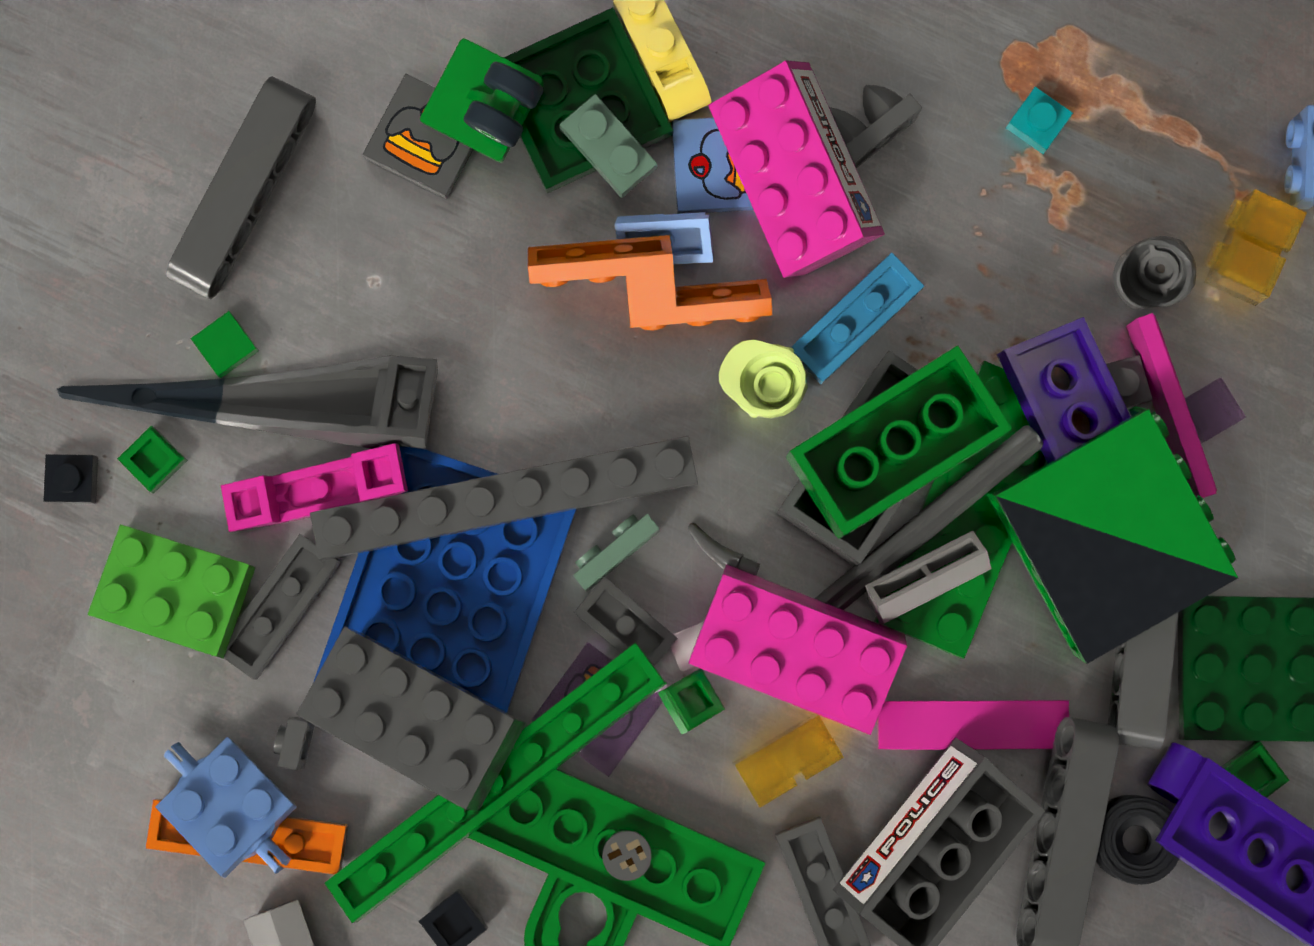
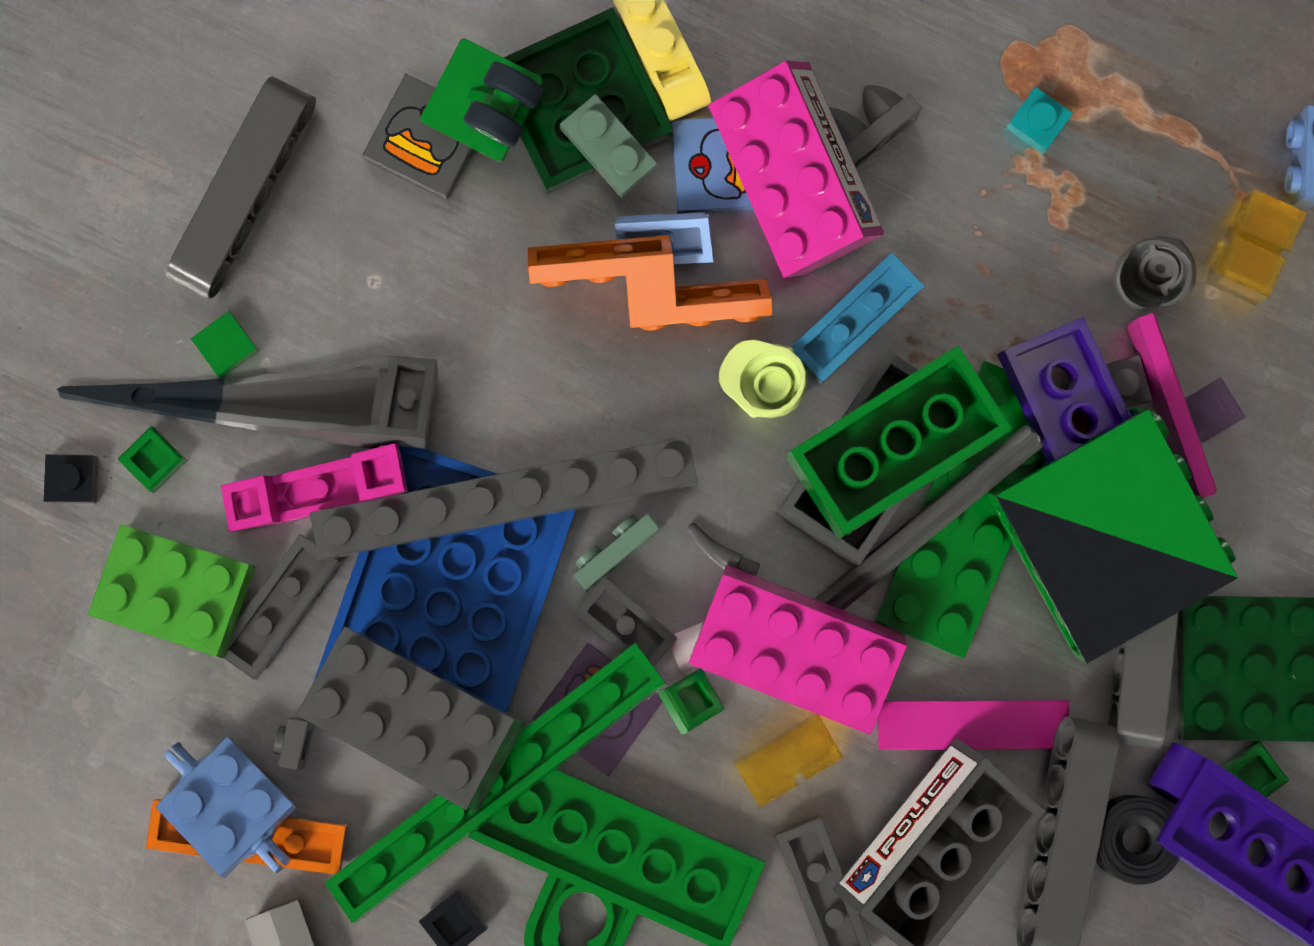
dark grey tile [602,830,651,881] -> none
light grey piece [865,531,992,625] -> none

